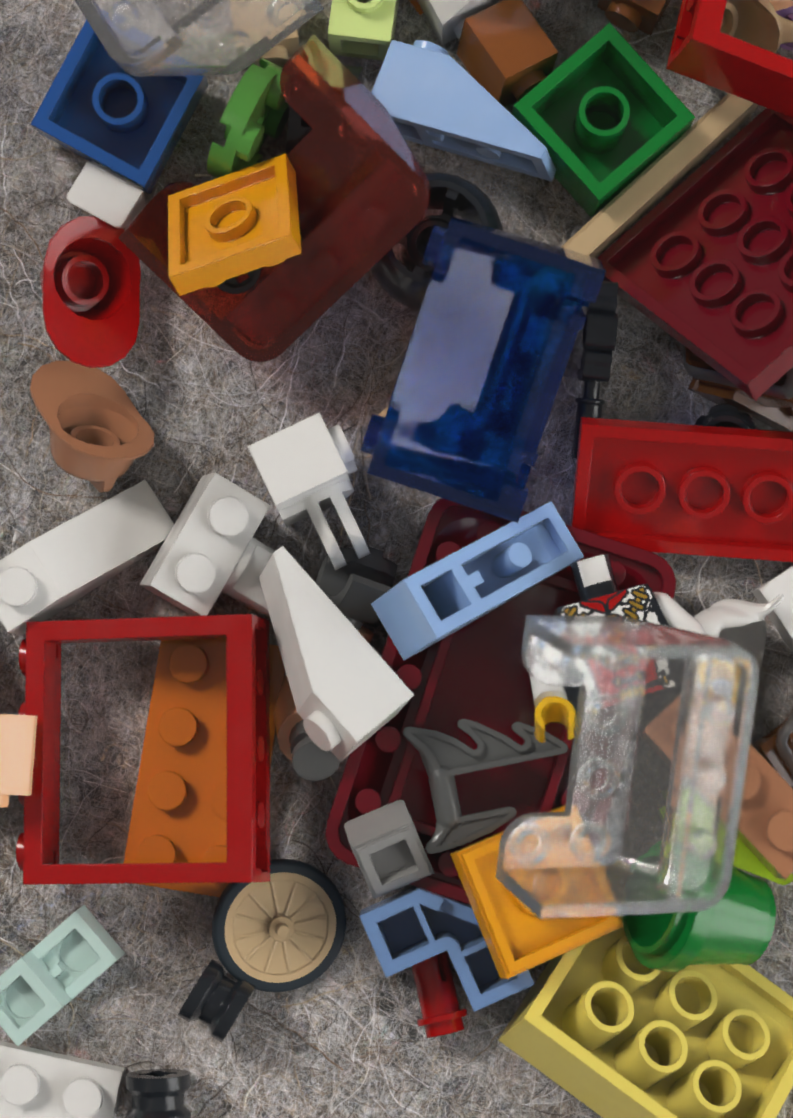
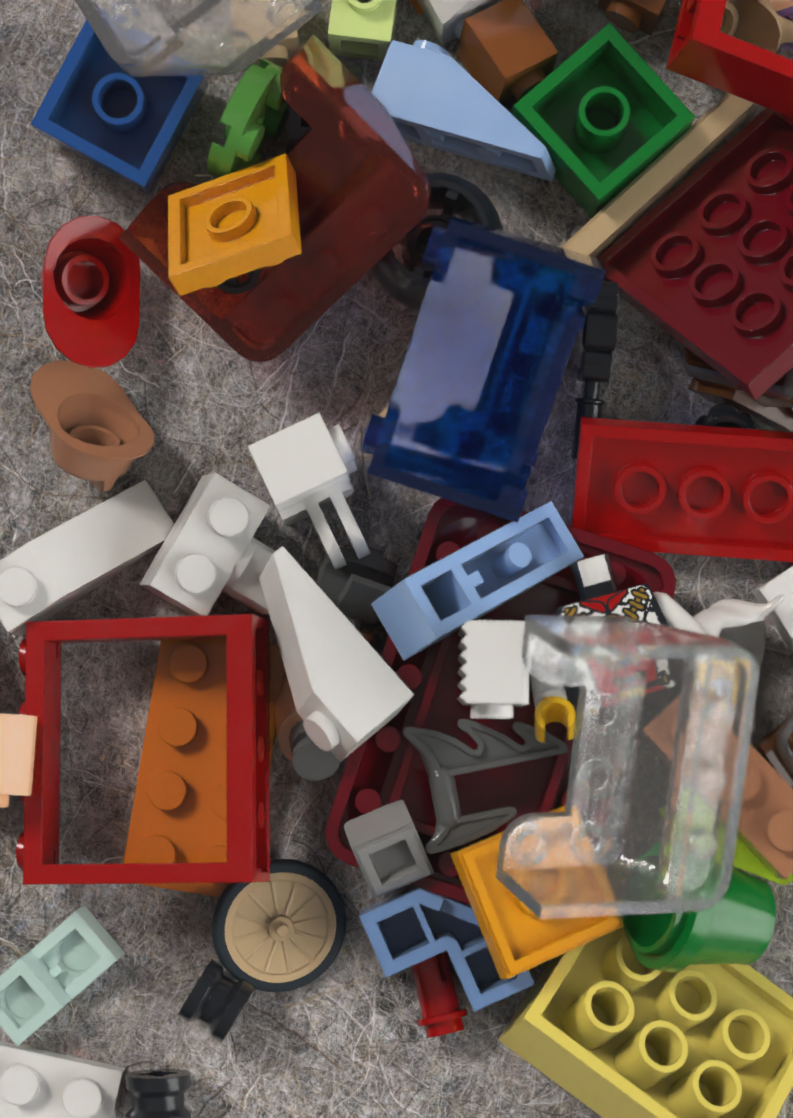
white slope [67,160,148,229] -> none
none -> white brick [457,620,530,719]

